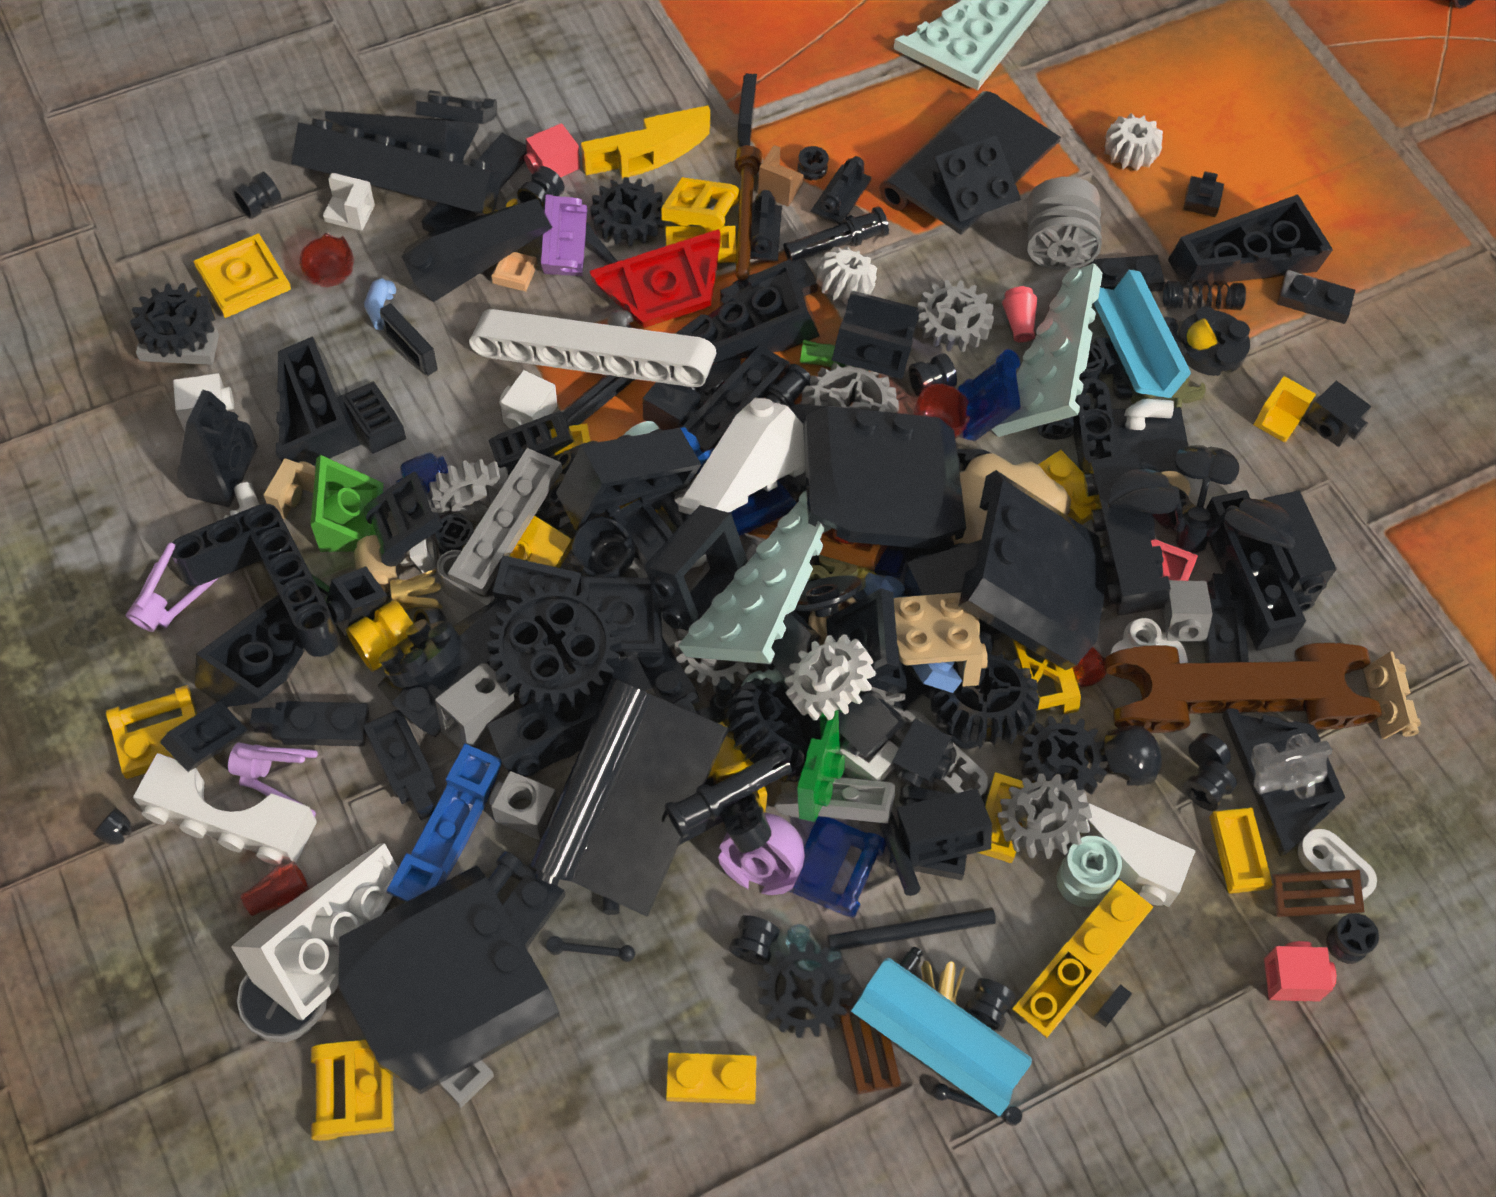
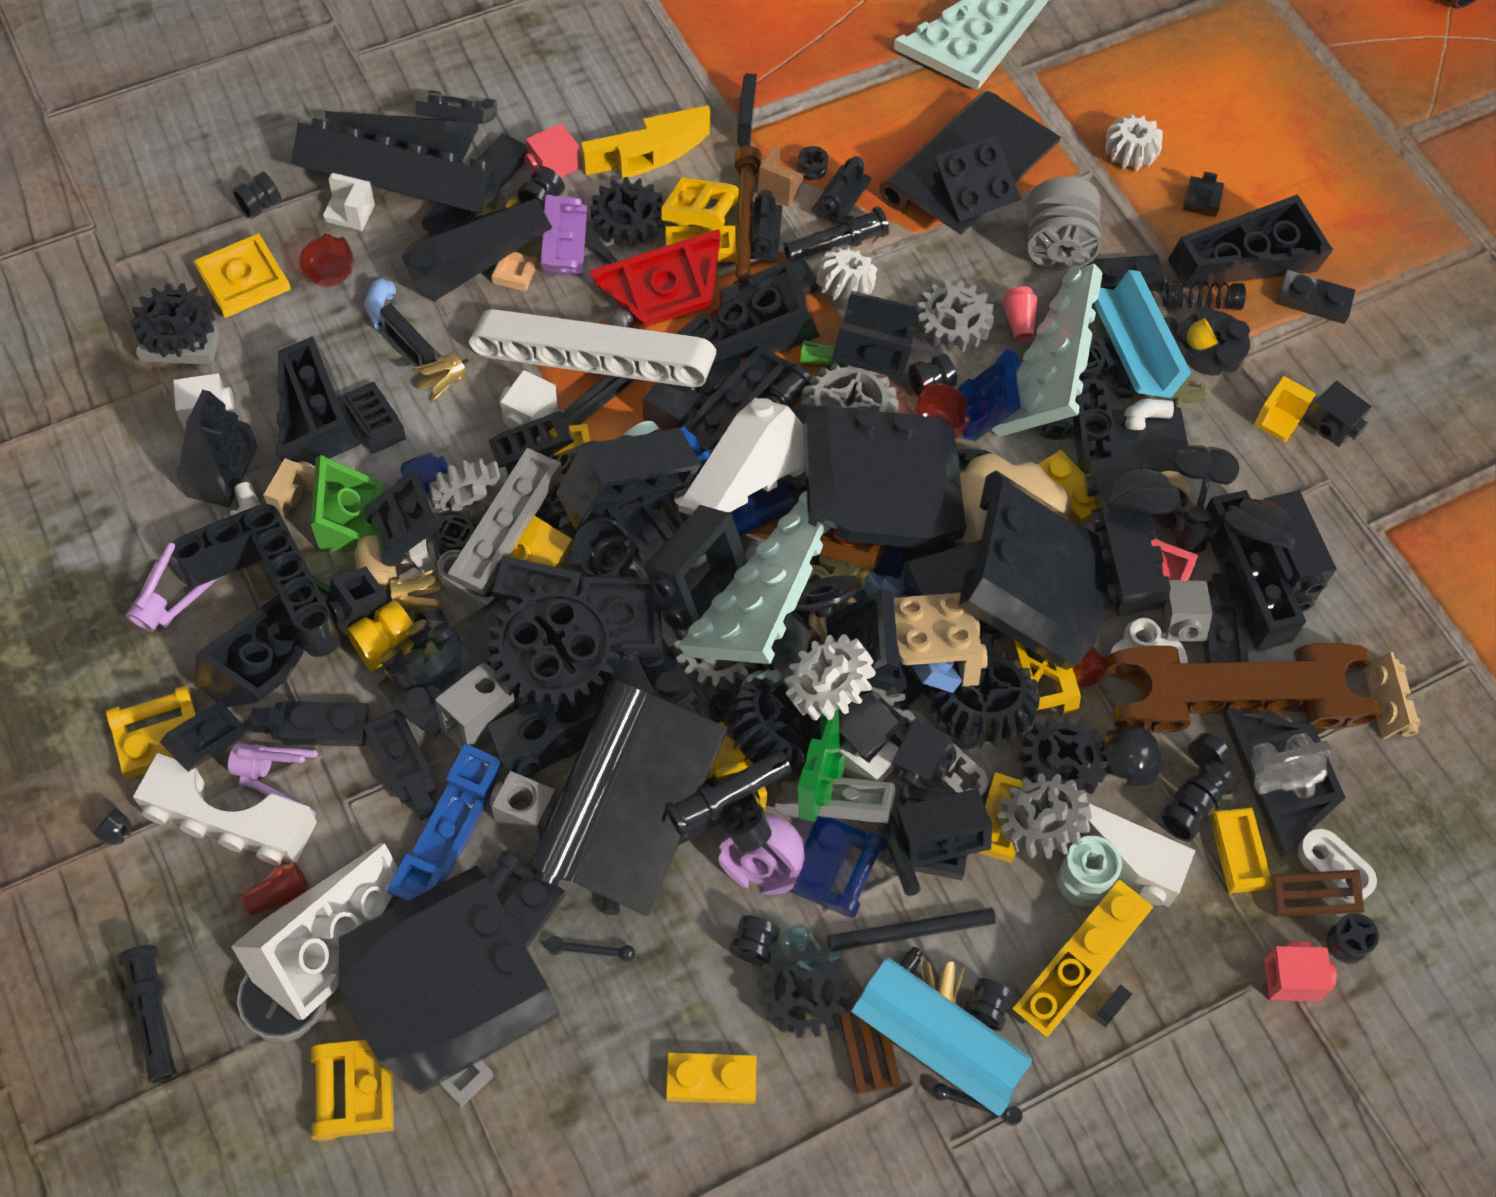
none -> black pin [117,945,178,1084]
none -> pearl gold piece [412,352,468,402]
none -> black wheel [1158,784,1216,842]

